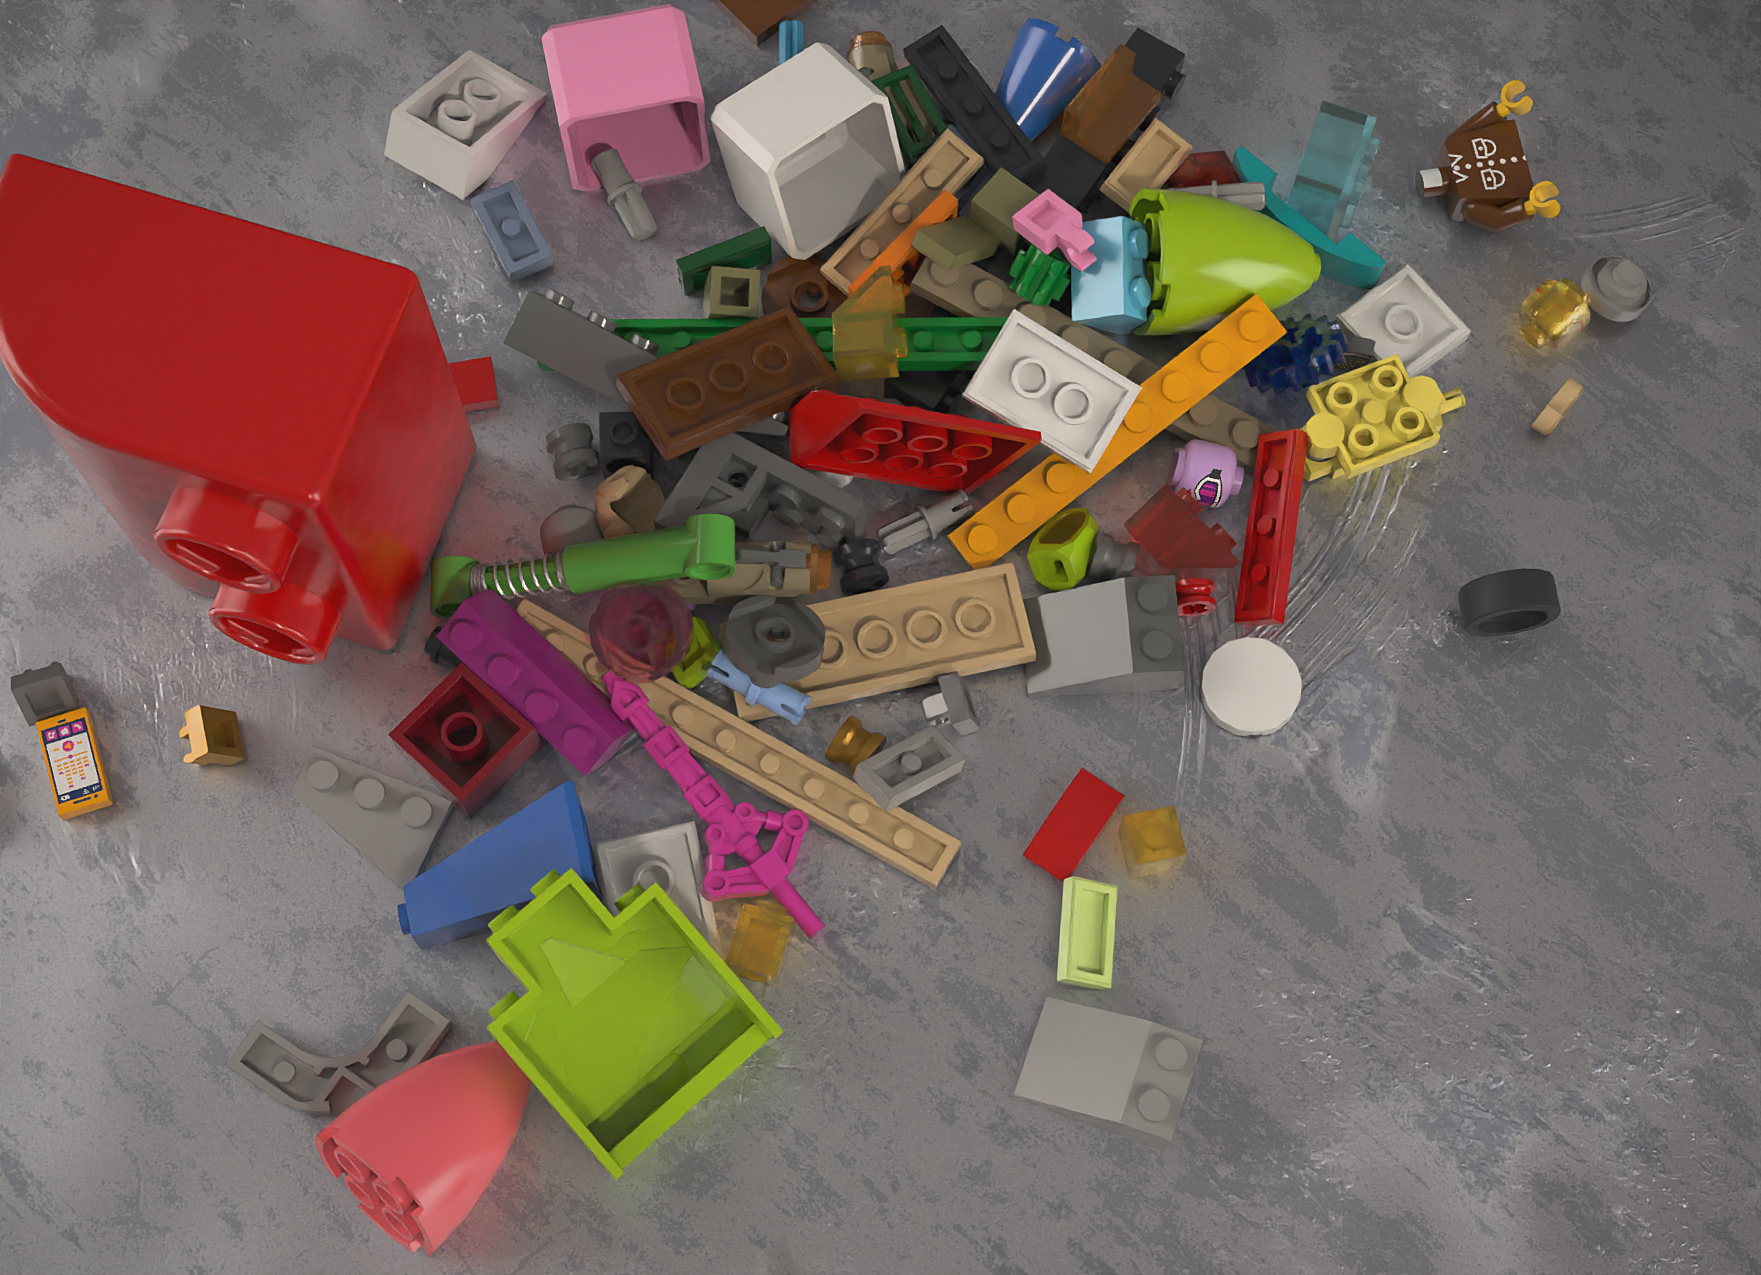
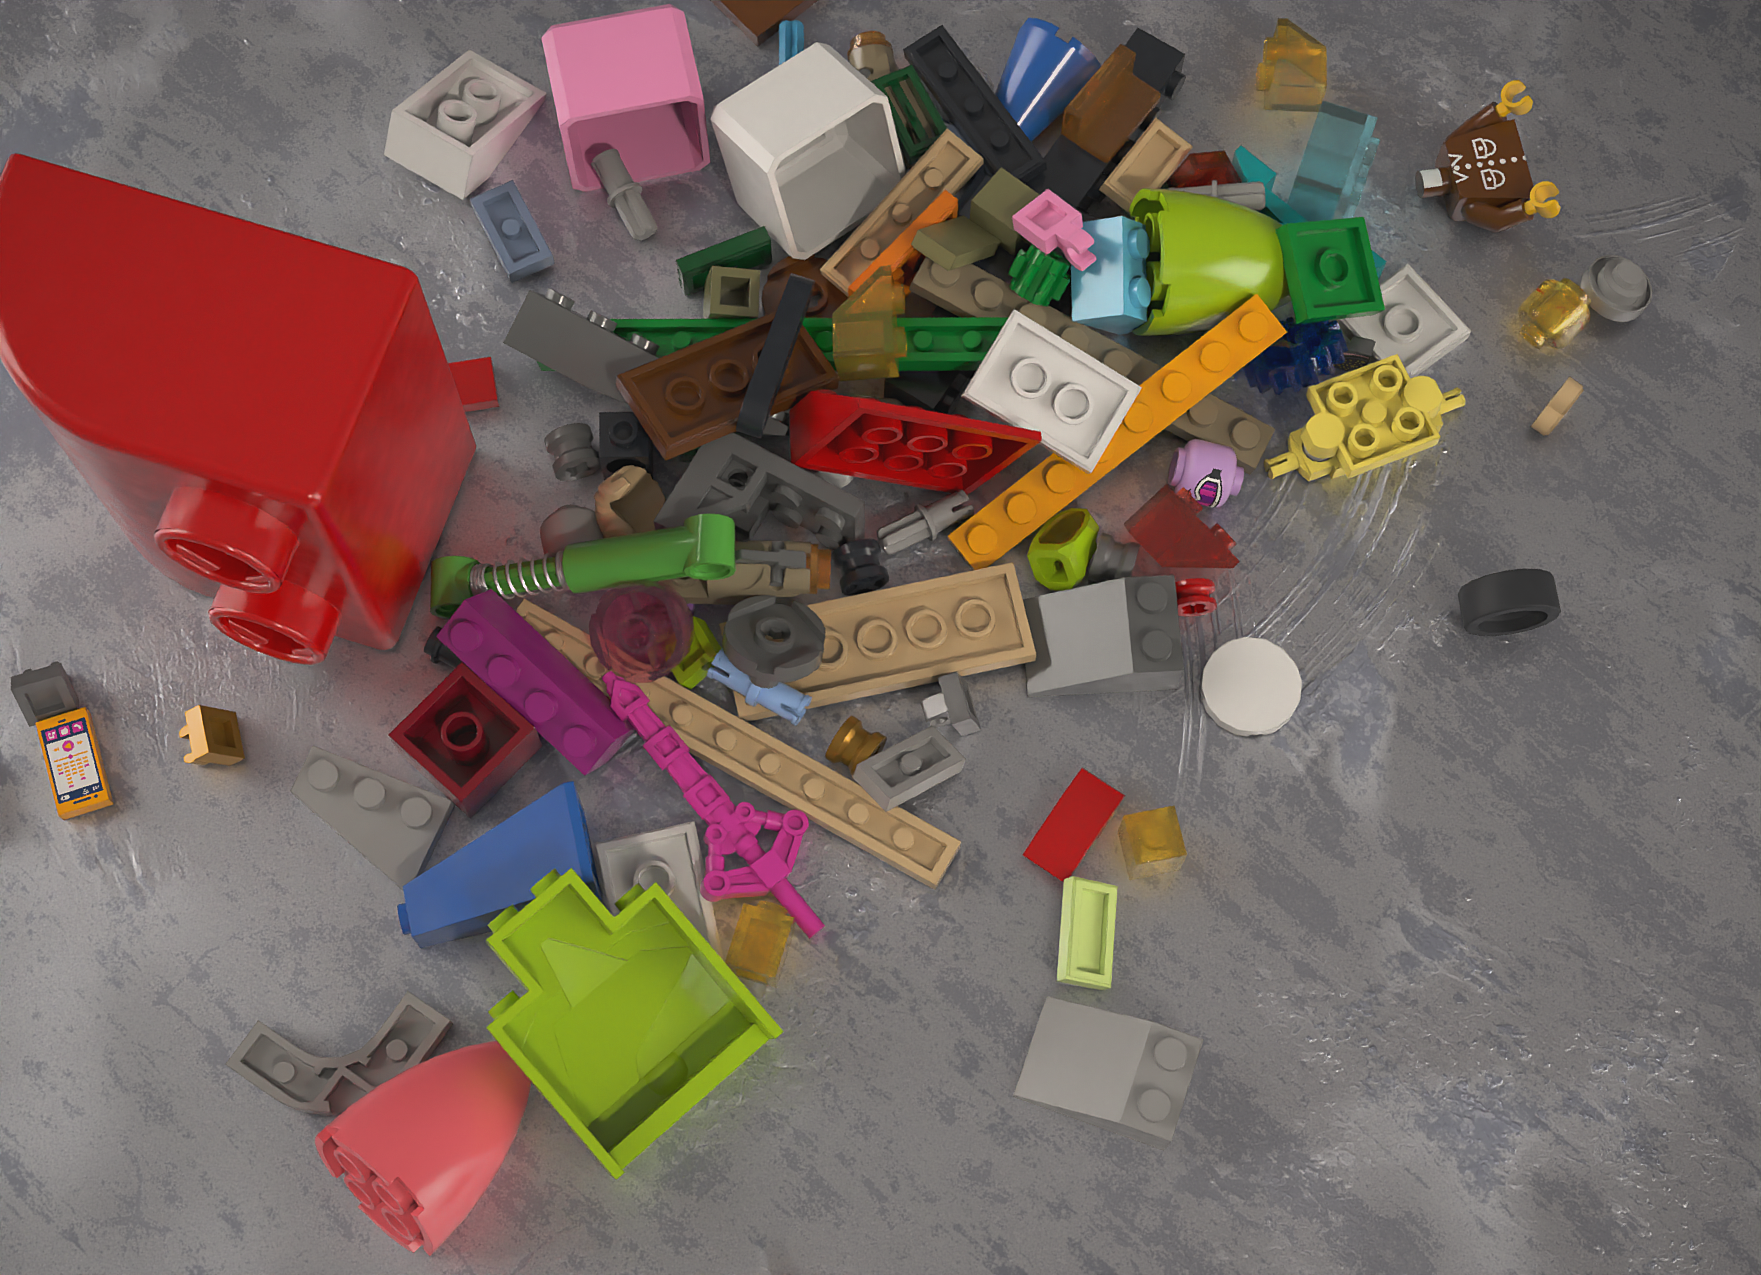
red tile [1234,428,1308,627] -> none
none -> black beam [736,273,815,439]
none -> clear yellow slope [1256,18,1327,112]
none -> green plate [1275,217,1385,324]

